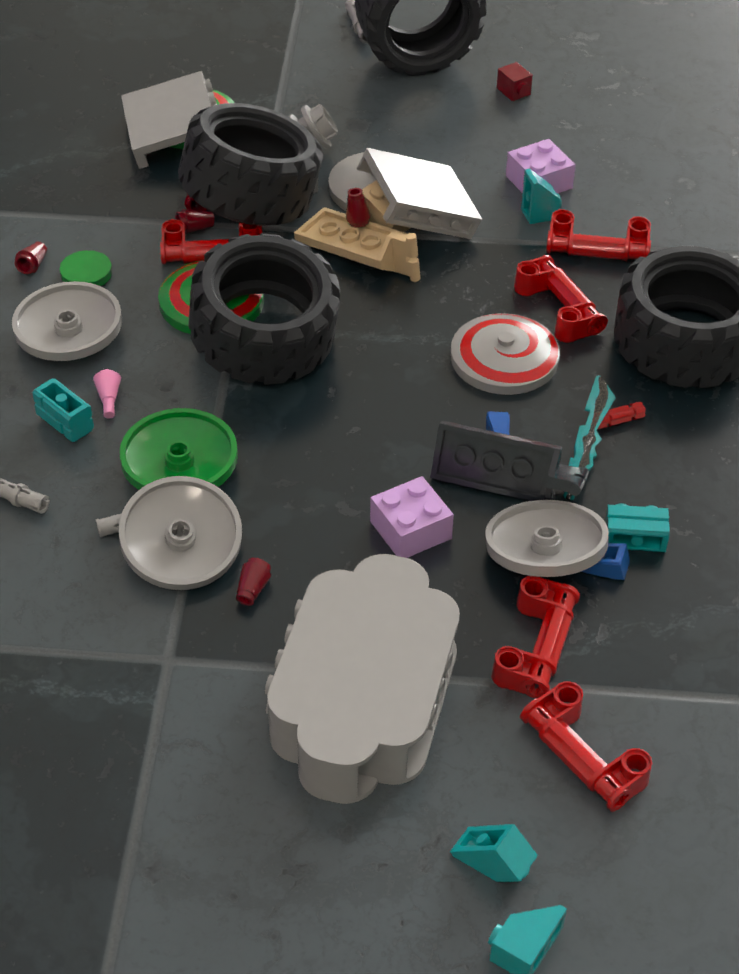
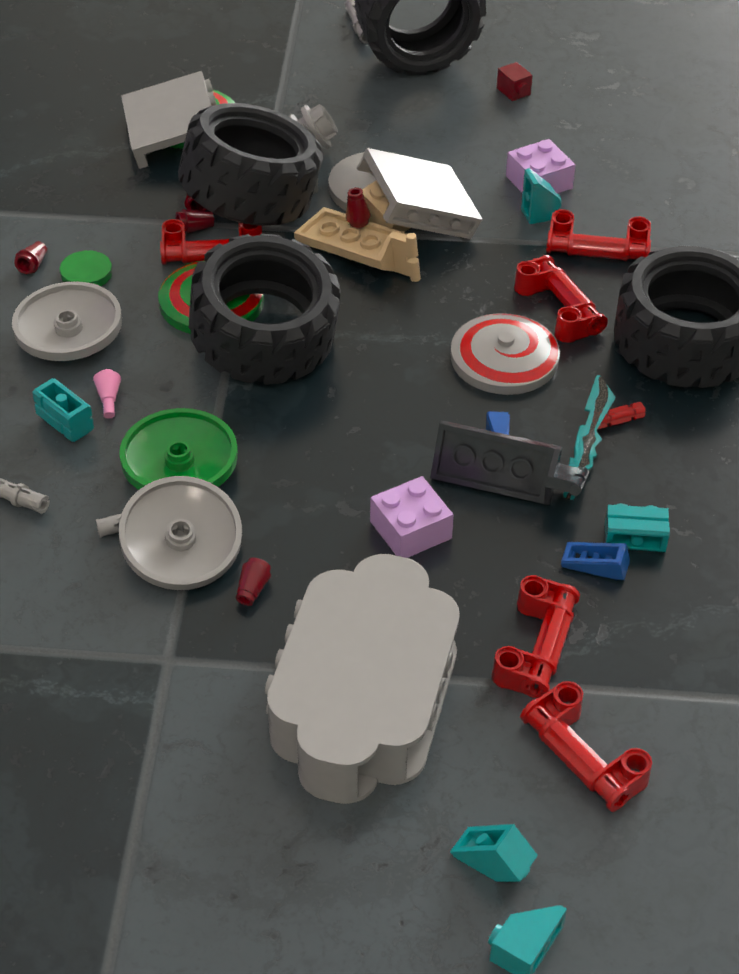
light grey dish [485,500,609,577] -> none

